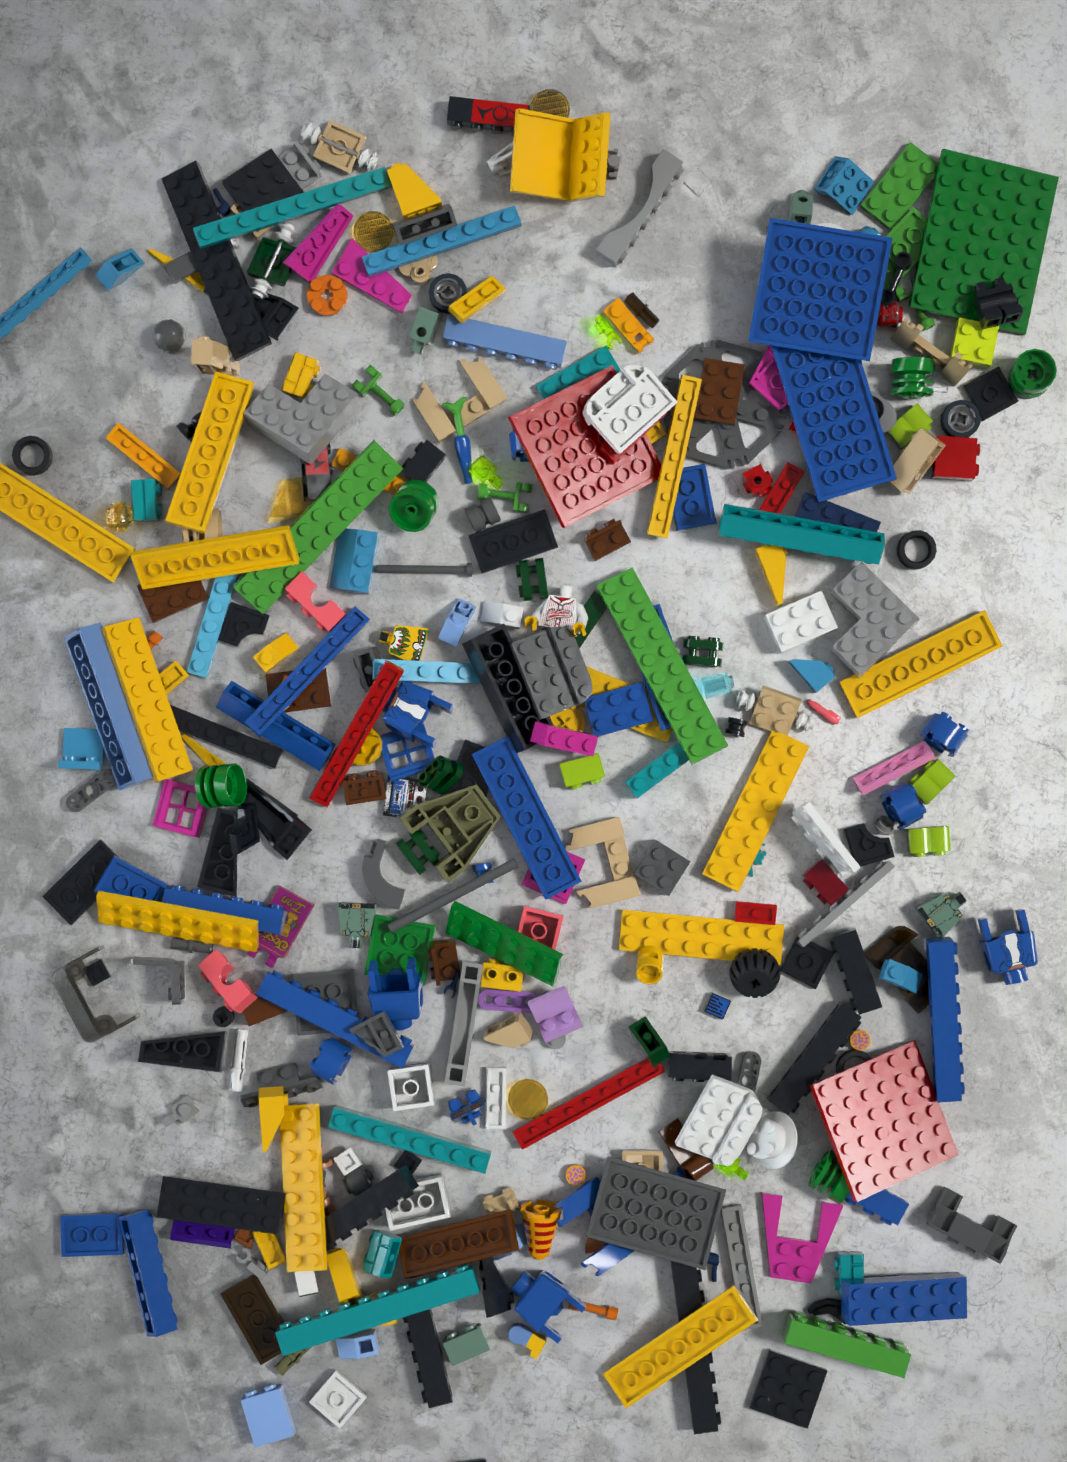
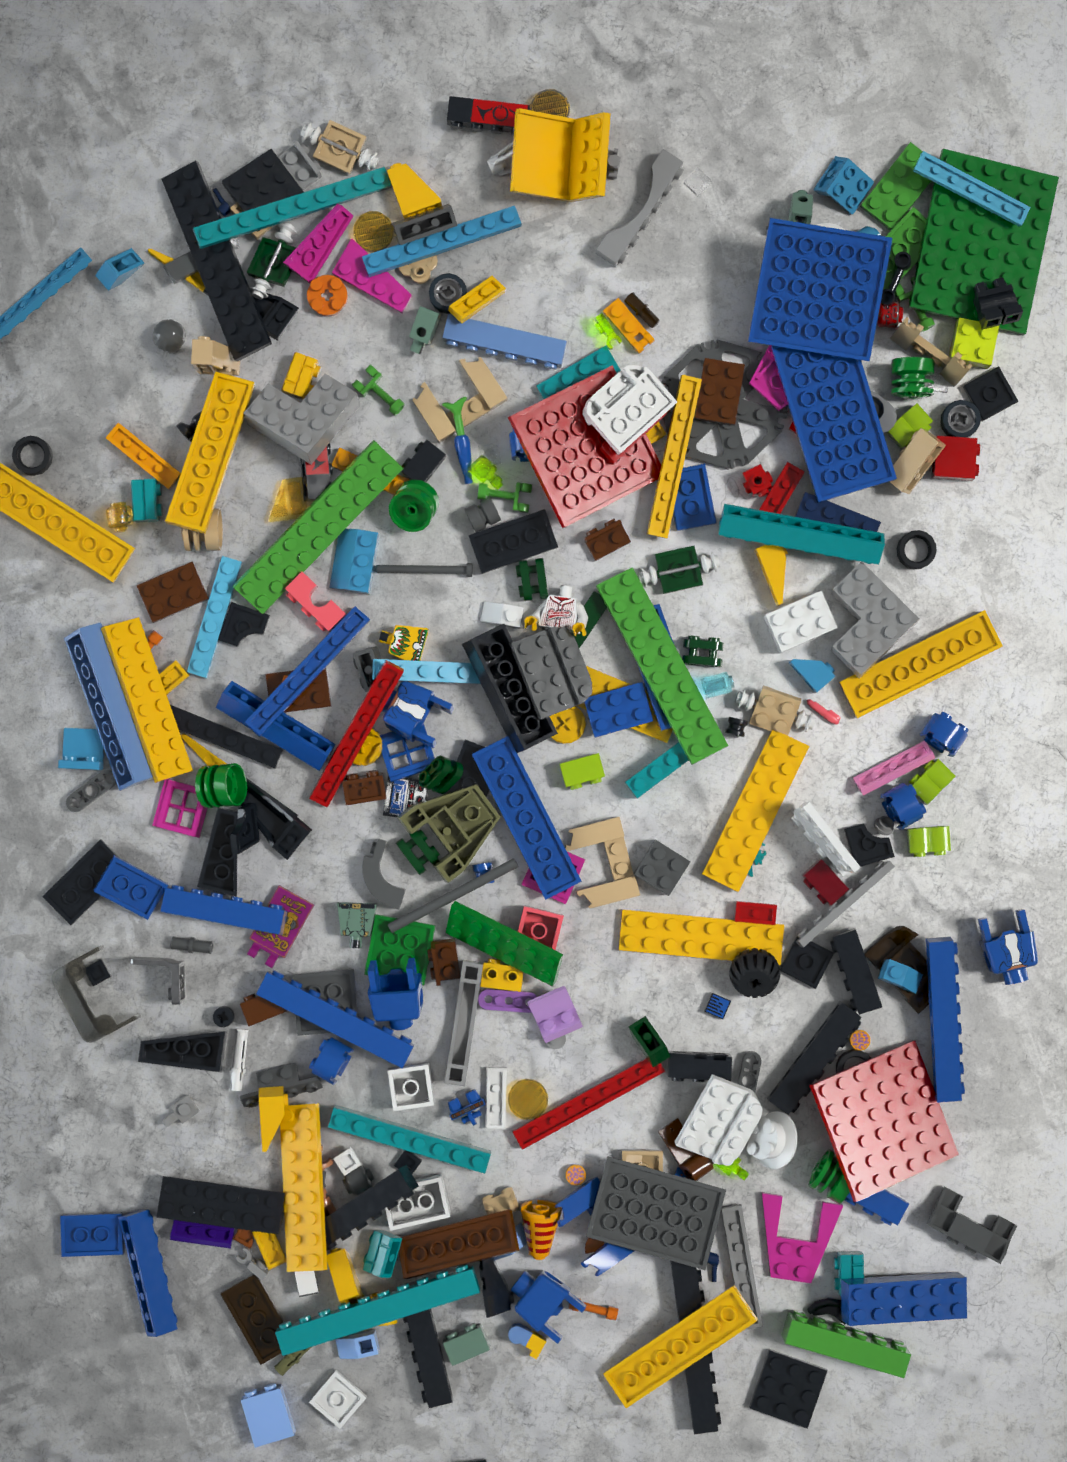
yellow plate [96,891,259,952] -> none
yellow plate [130,525,300,590] -> none
coral arch [198,949,258,1014] -> none
yellow slope [253,632,299,674] -> none
dark grey wing [349,1010,404,1057] -> none
light blue slope [438,598,476,647] -> none
dark blue hand [443,972,461,998] -> none
tan slope [483,1011,533,1048] -> none
dark pink brick [530,721,598,756] -> none
yellow wheel [636,946,664,985] -> none
sand green torso [914,892,967,937] -> none
green wheel [1008,349,1057,399] -> none
none -> dark green plate [638,545,720,594]
none -> medium azure plate [913,151,1031,227]

